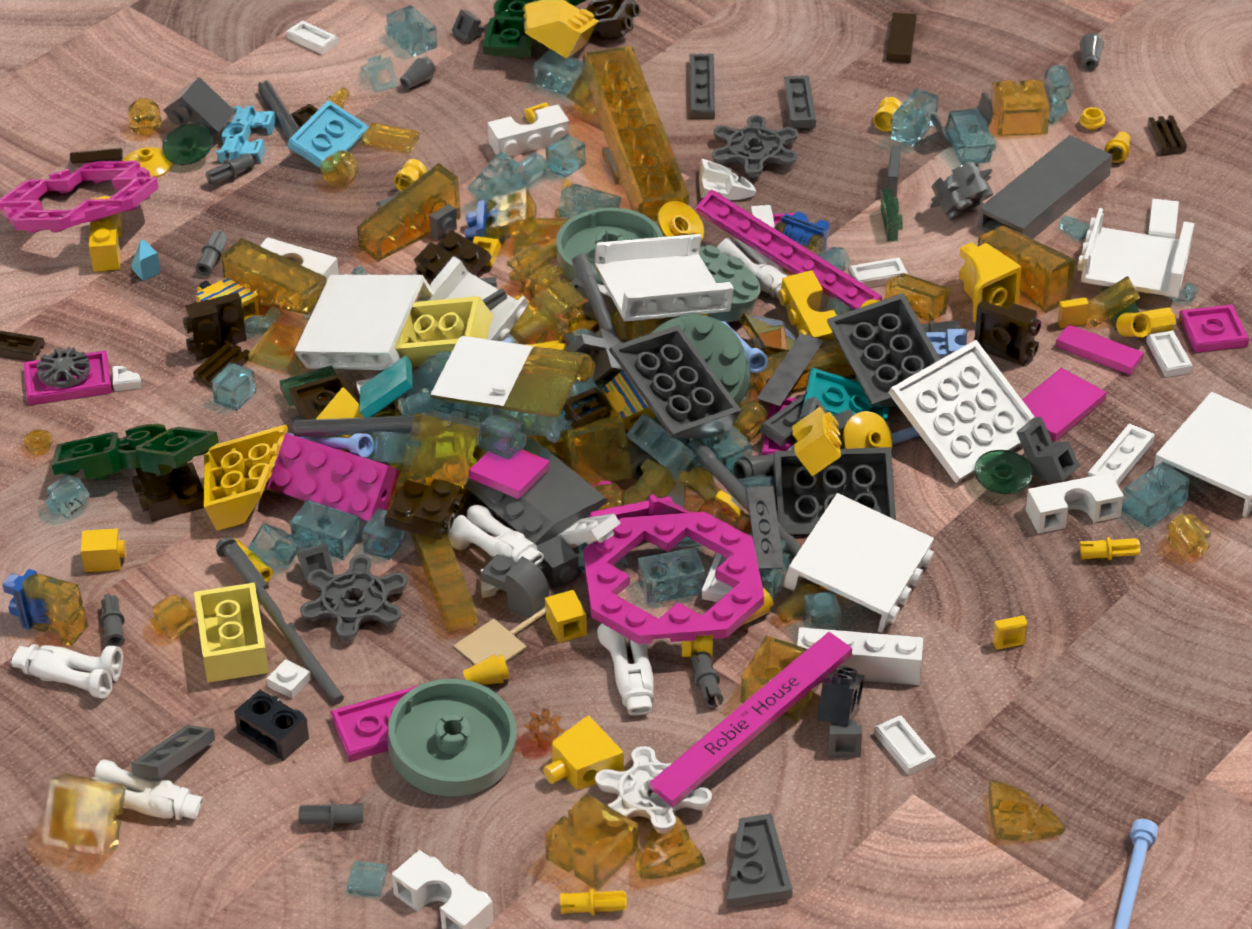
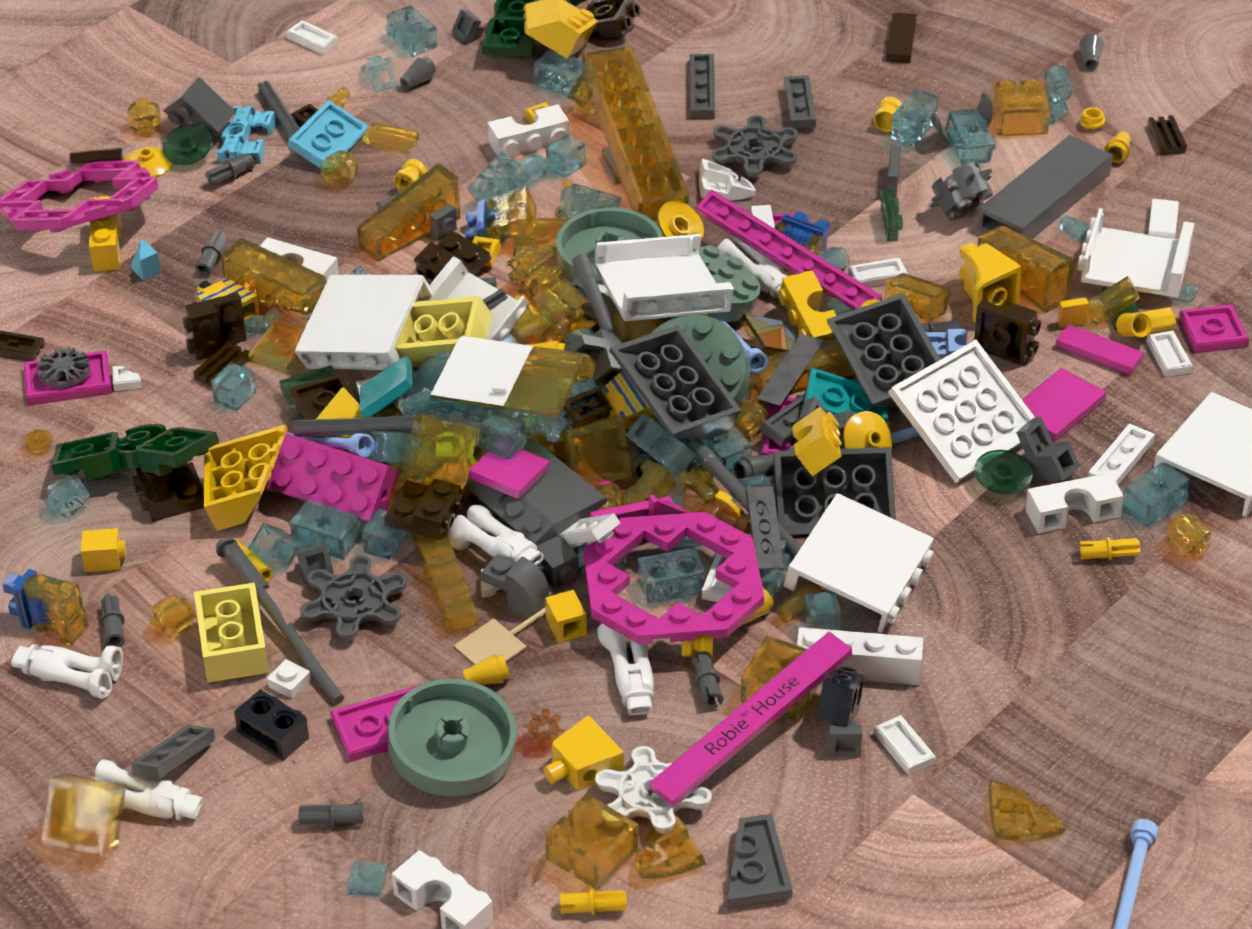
yellow tile [993,615,1028,650] -> none

